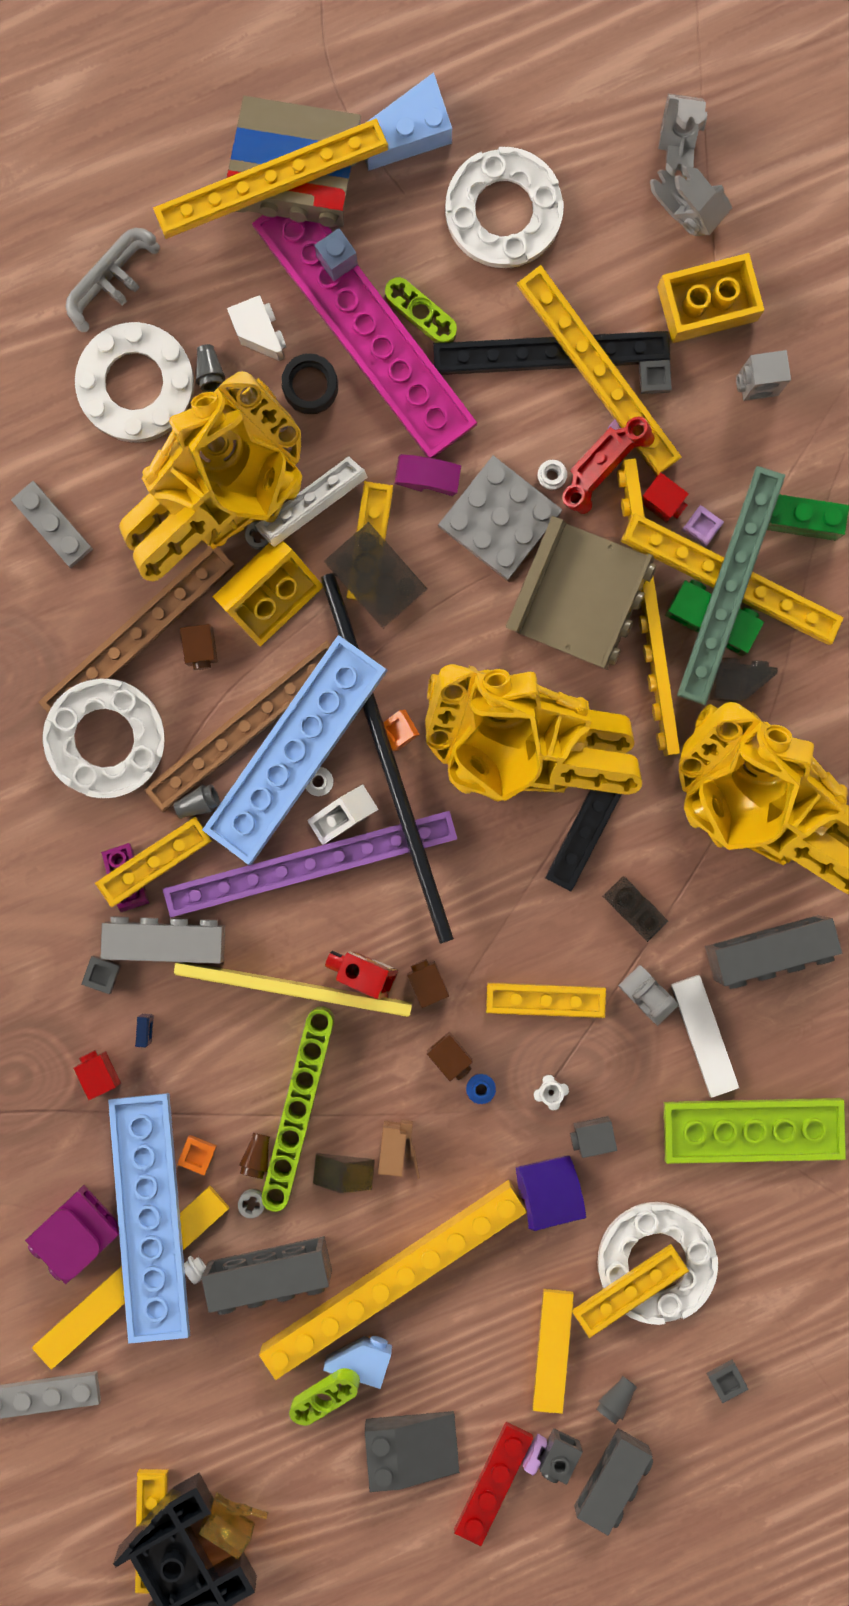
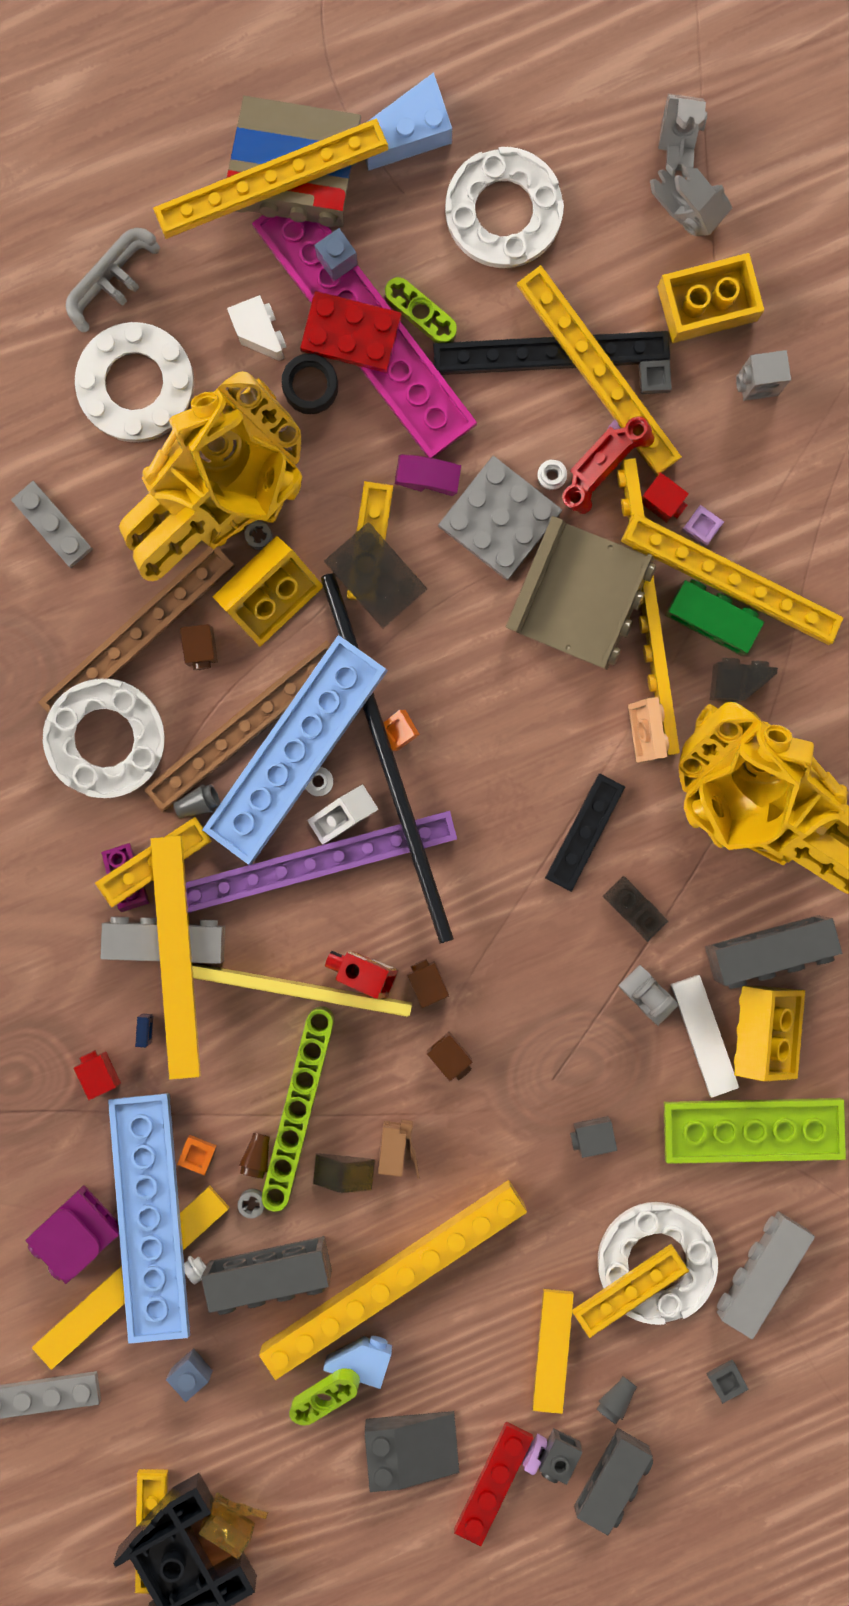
dark grey plate [81,955,121,994] -> none
dark grey cone [196,344,225,392] -> none
white tile [255,456,368,547] -> none
yellow piece [425,664,642,802] -> none
blue plate [466,1074,496,1104] -> none
yellow tile [486,983,606,1018] -> none
dark purple slope [516,1156,587,1231] -> none
white plate [534,1075,569,1110] -> none
sand green tile [677,466,786,705] -> none
green brick [767,494,849,541] -> none
none -> yellow tile [150,836,201,1080]
none -> sand blue brick [166,1348,213,1402]
none -> red plate [300,291,402,373]
none -> light nougat plate [628,697,669,763]
none -> light grey brick [717,1211,815,1340]
none -> yellow slope [734,986,805,1081]

